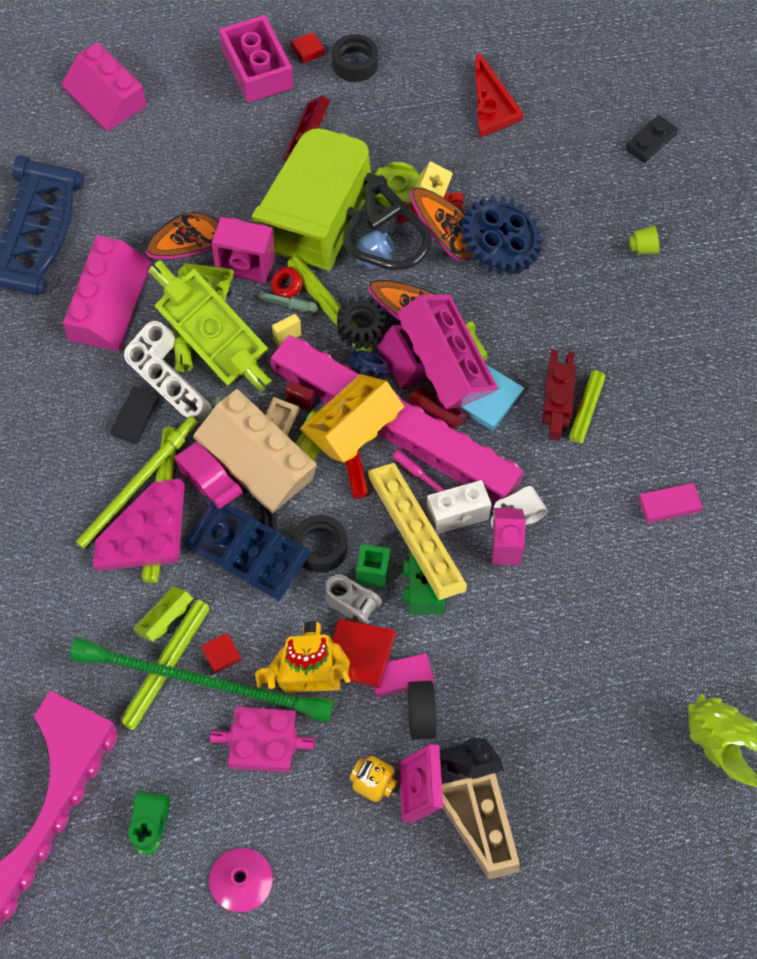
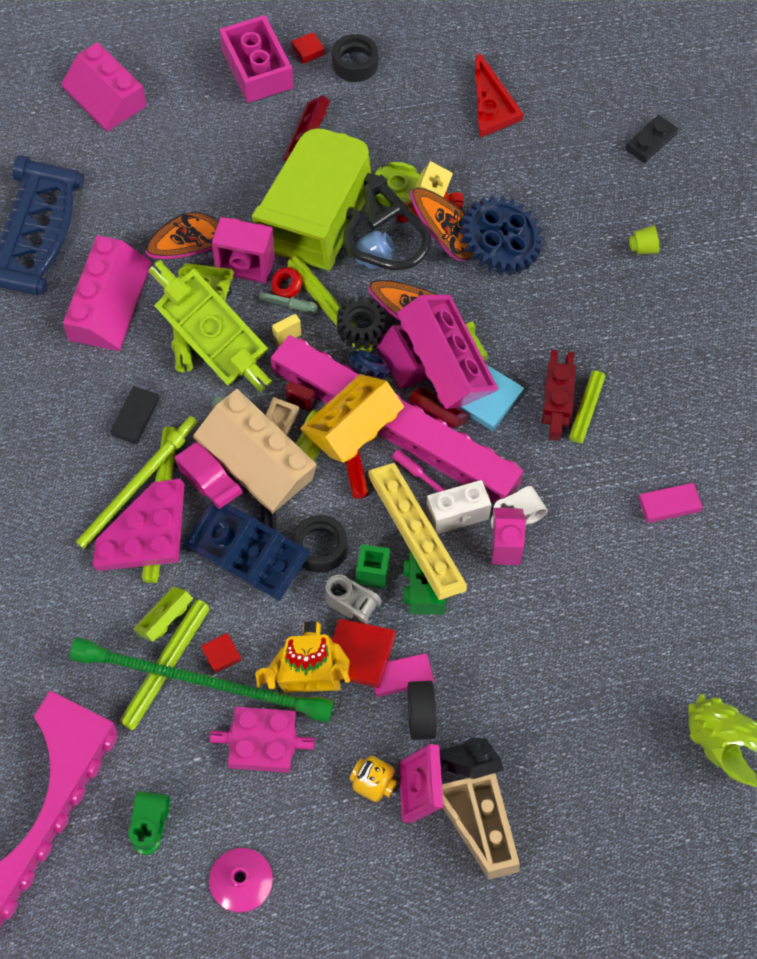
white beam [124,321,212,424] -> none

